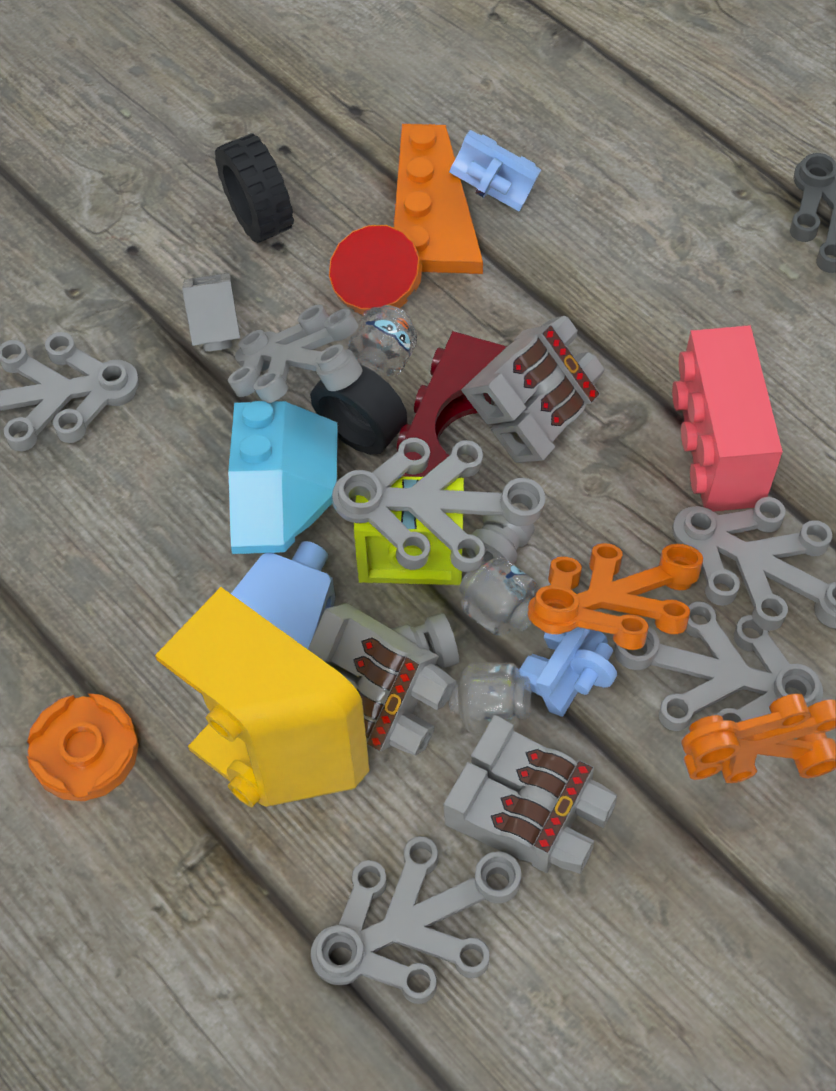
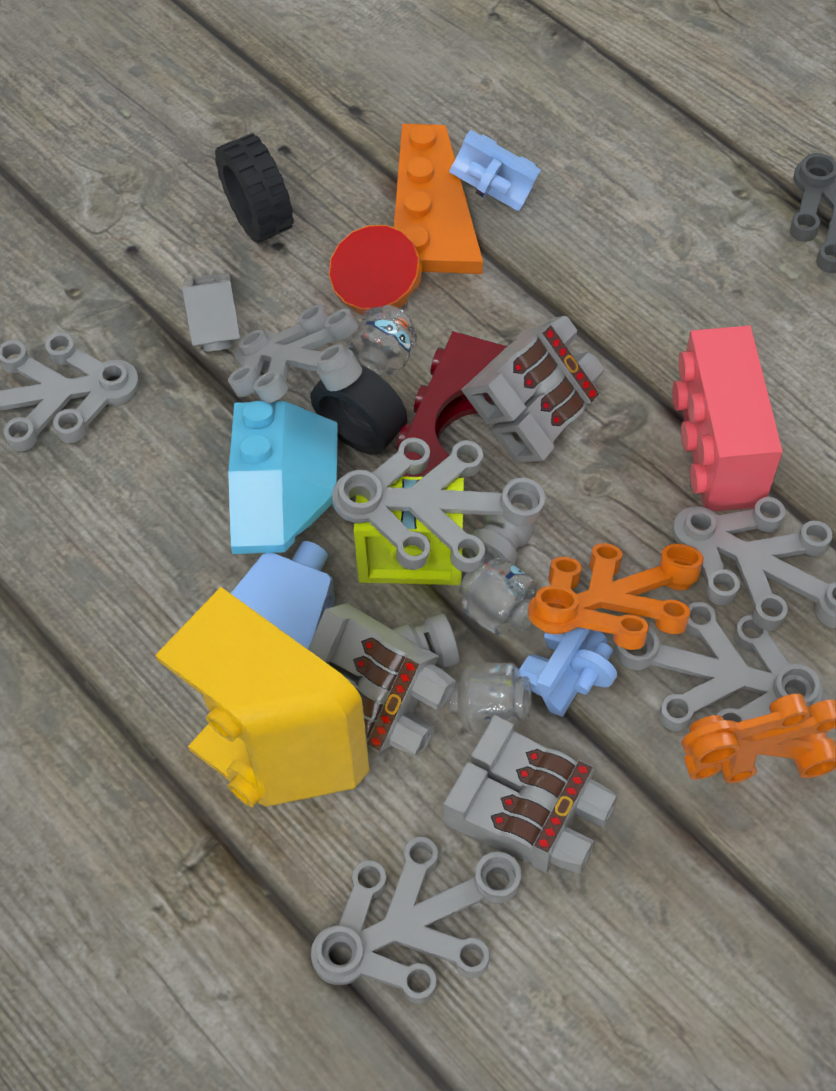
orange tile [27,694,139,801] -> none

